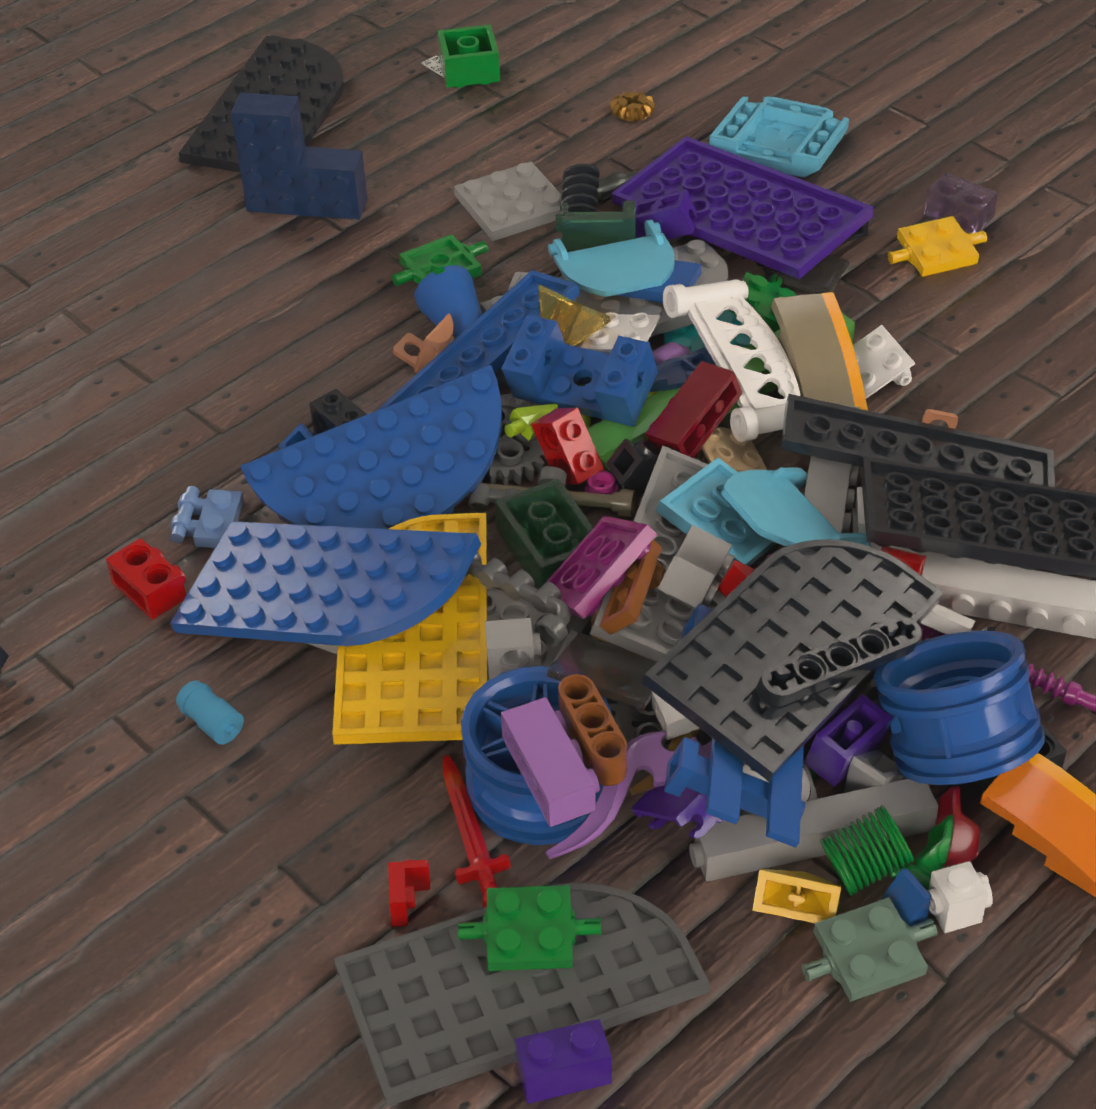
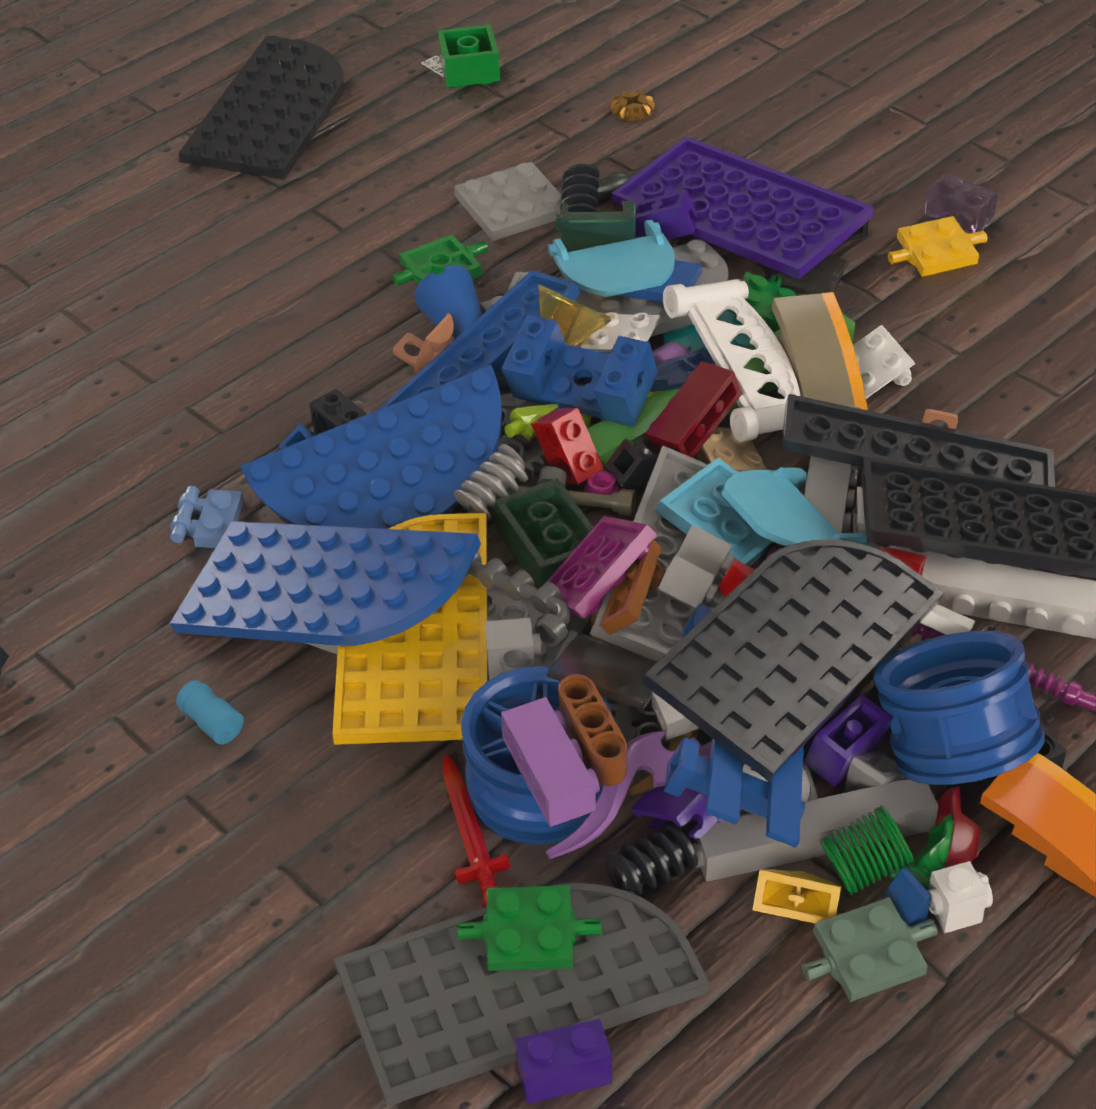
red brick [106,538,187,620] -> none
dark blue brick [231,92,368,220] -> none
red bracket [388,859,431,927] -> none
medium azure wedge [709,97,849,178] -> none
black beam [756,616,922,707] -> none
none -> light grey piece [453,444,528,520]
none -> black piece [605,824,698,896]

